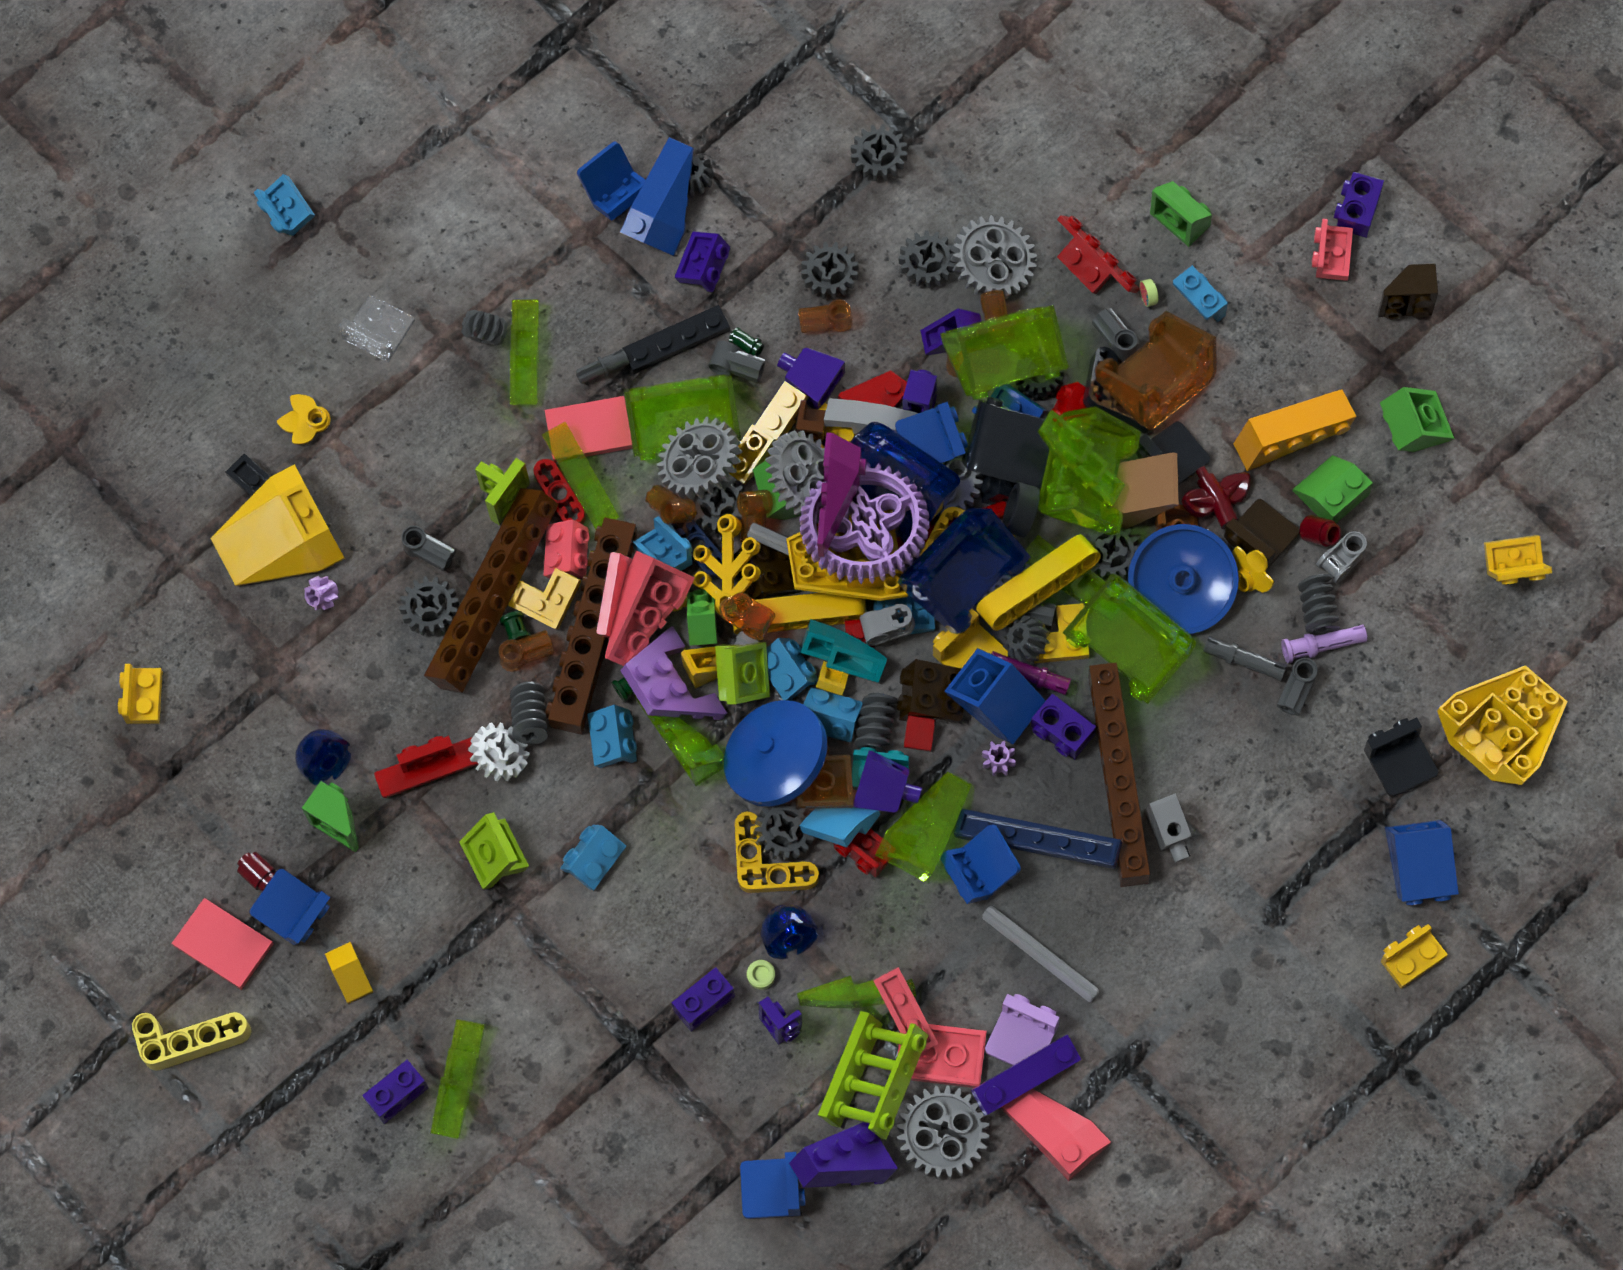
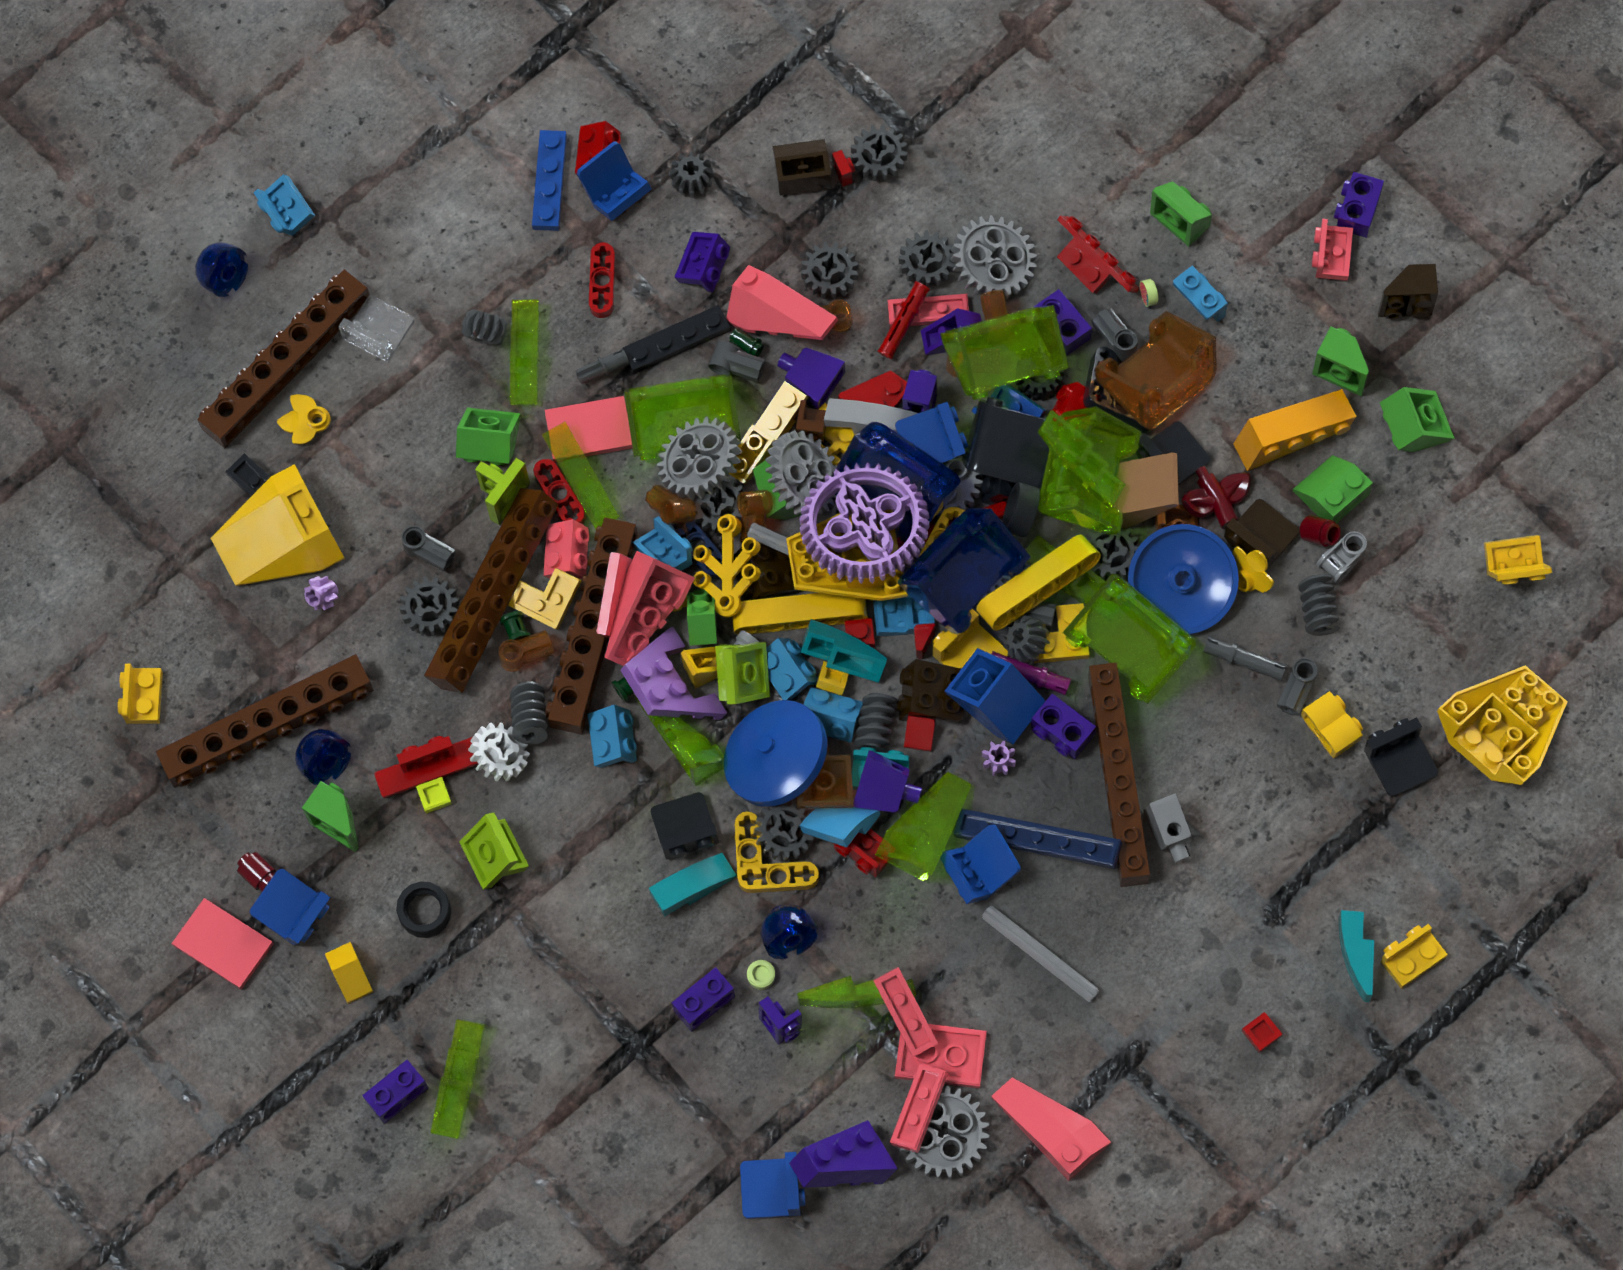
light yellow beam [132,1012,251,1071] -> none
dark azure bracket [560,825,626,890] -> none
blue wedge [620,137,694,256] -> none
clear orange piece [719,593,775,641] -> none
magenta wedge [817,432,866,557] -> none
lime fence [818,1011,929,1140] -> none
light grey piece [860,604,915,646] -> none
dark purple plate [971,1034,1081,1116] -> none
lavender bracket [985,994,1060,1066] -> none
lavender pin [1281,625,1367,663] -> none
blue slope [1385,820,1459,905] -> none
none -> reddish brown brick [155,654,374,787]
none -> clear blue cylinder [195,242,248,297]
none -> reddish brown brick [197,269,371,449]
none -> black tyre [396,881,451,938]
none -> neon yellow tile [416,777,452,814]
none -> bright green slope [456,407,520,465]
none -> blue plate [532,130,567,231]
none -> red bracket [575,121,621,175]
none -> red beam [589,242,615,318]
none -> teal slope [649,853,737,917]
none -> black bracket [650,792,719,860]
none -> coral wedge [726,265,838,340]
none -> dark brown slope [772,139,832,195]
none -> red plate [832,150,855,187]
none -> red pin [877,281,930,360]
none -> coral tile [887,294,969,327]
none -> coral tile [890,1063,948,1153]
none -> red slope [914,623,936,660]
none -> dark purple brick [1032,289,1092,357]
none -> red plate [1242,1012,1282,1053]
none -> yellow brick [1301,691,1363,758]
none -> bright green slope [1312,326,1369,396]
none -> teal slope [1338,910,1374,1002]

